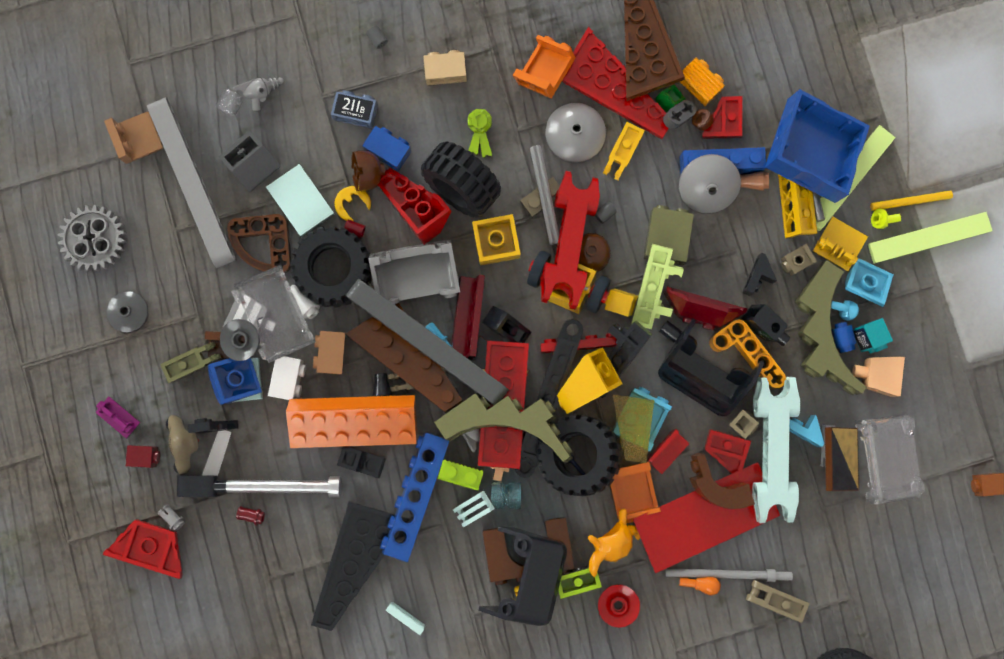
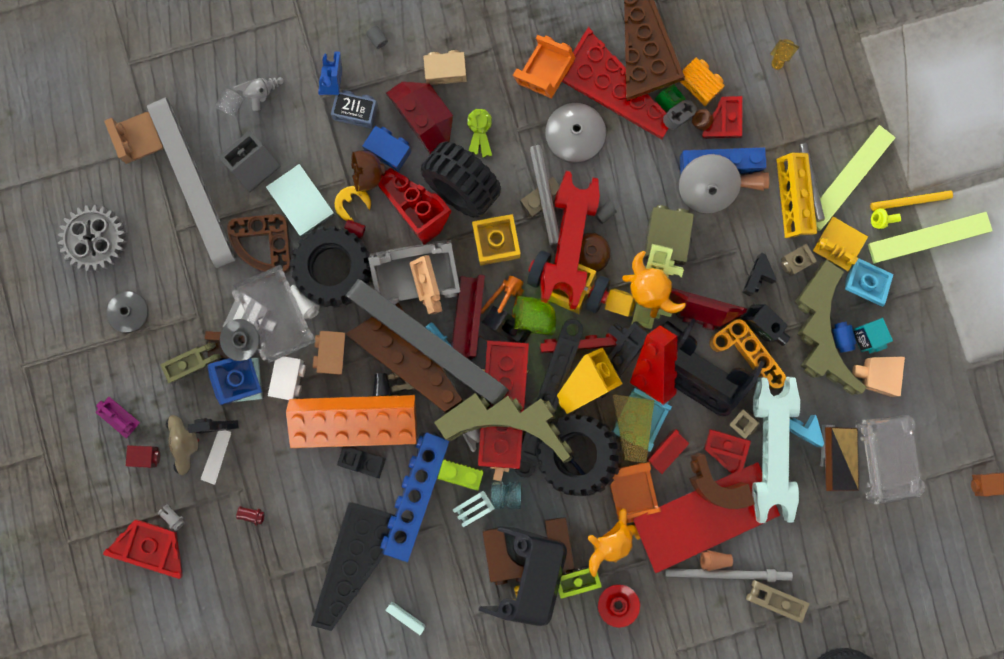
flat silver piece [177,475,342,498] -> none
yellow hinge [603,122,645,180] -> none
orange piece [679,577,721,596] -> none
blue tile [765,89,870,203] -> none
medium azure plate [831,300,859,321] -> none
none -> blue hinge [318,52,342,95]
none -> dark red wedge [386,82,453,154]
none -> light nougat hinge [410,255,442,315]
none -> orange plant [481,276,524,318]
none -> clear neon green brick [513,296,556,336]
none -> light orange piece [622,251,686,318]
none -> red wedge [630,325,678,405]
none -> nougat cone [700,550,733,571]
none -> clear yellow hinge [770,39,799,70]

